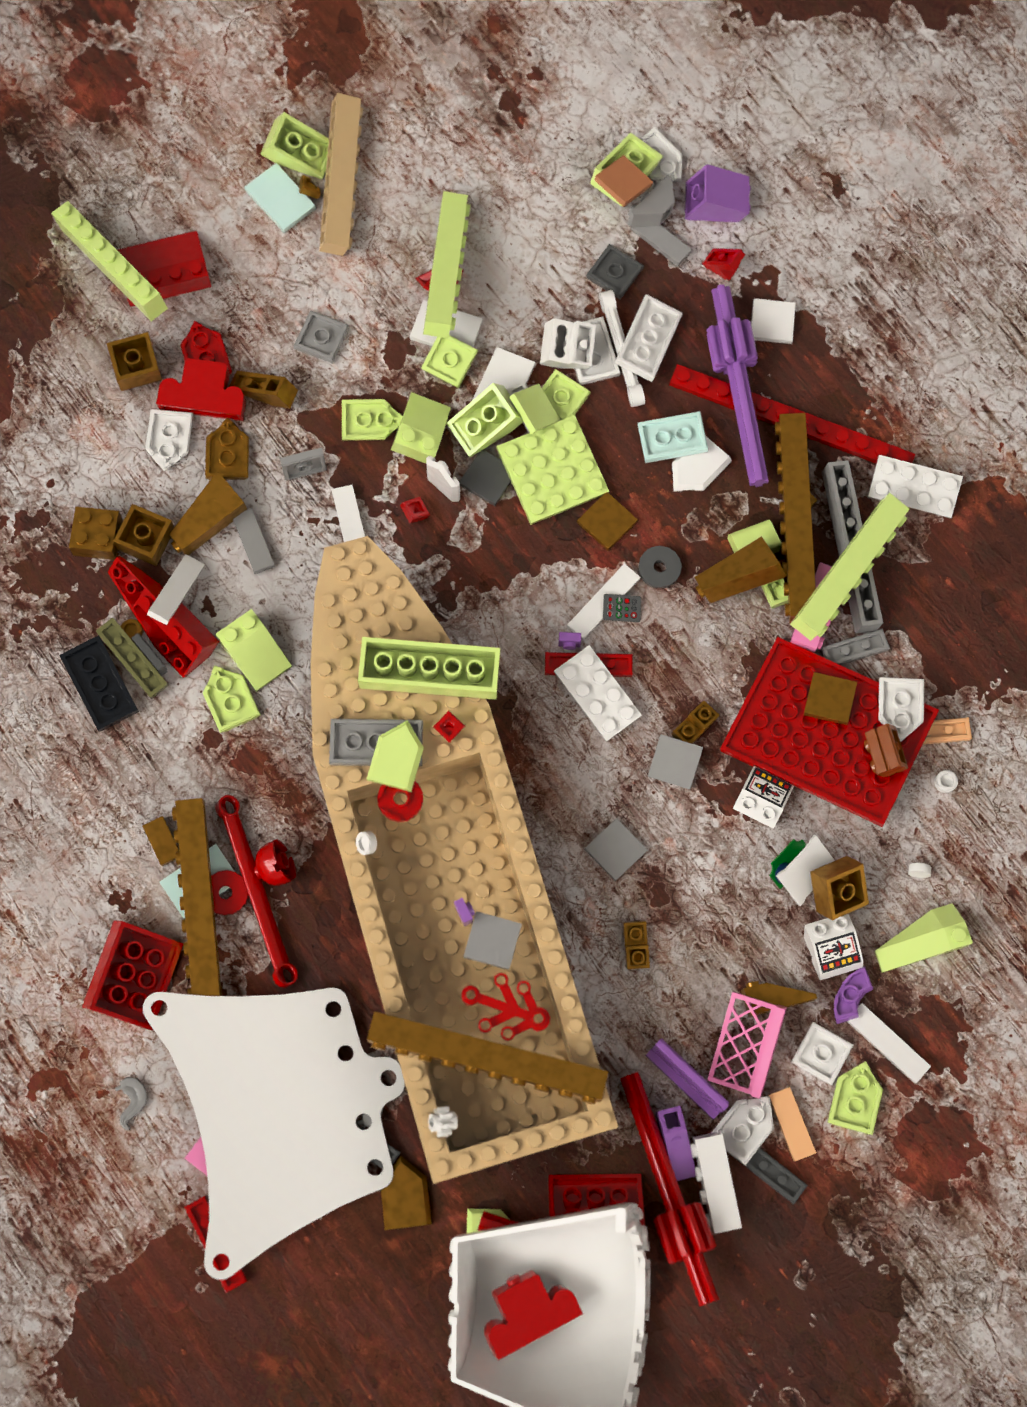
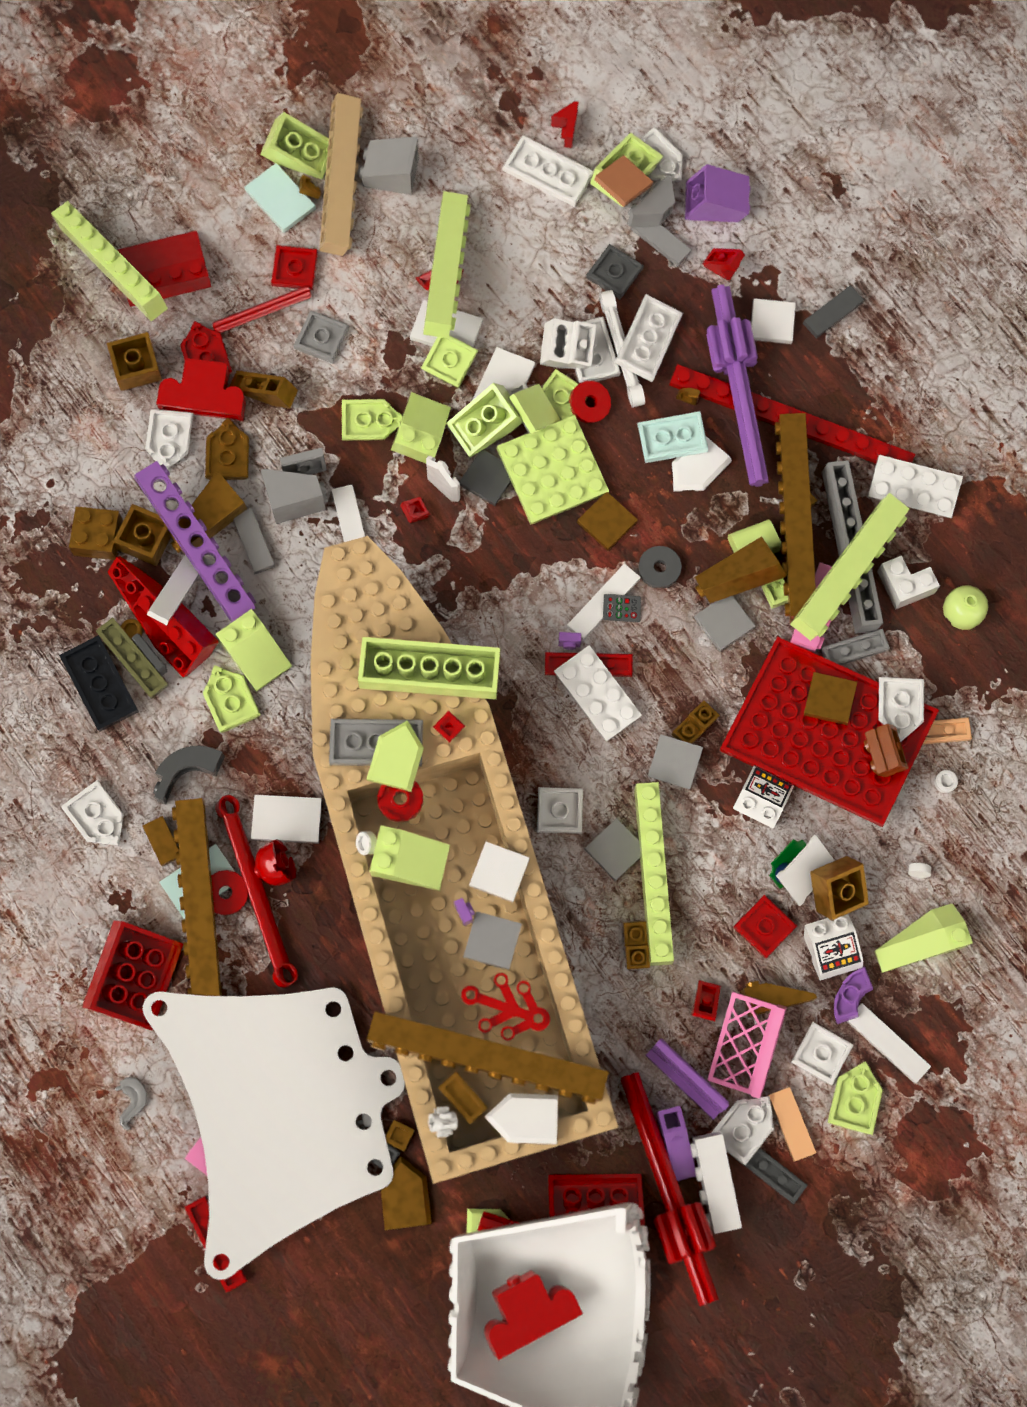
none -> white tile [61,780,124,846]
none -> medium lavender brick [134,461,256,623]
none -> dark grey arch [153,746,225,805]
none -> red axle [212,286,312,333]
none -> white tile [251,795,322,844]
none -> light grey slope [261,469,328,524]
none -> red tile [271,245,318,290]
none -> light grey slope [359,137,419,195]
none -> yellowish green slope [370,825,450,891]
none -> pearl gold tile [385,1120,415,1152]
none -> pearl gold tile [438,1072,488,1124]
none -> white tile [469,842,530,902]
none -> white tile [485,1093,558,1144]
none -> white tile [503,135,594,207]
none -> white tile [537,787,583,834]
none -> red slope [551,101,579,148]
none -> red tile [569,381,611,423]
none -> yellowish green brick [634,782,674,966]
none -> pearl gold tile [676,388,700,405]
none -> red slope [691,980,721,1021]
none -> light grey tile [694,596,755,652]
none -> red tile [733,894,797,959]
none -> dark grey tile [803,285,864,339]
none -> white brick [877,556,940,610]
none -> yellowish green cylinder [943,585,988,630]

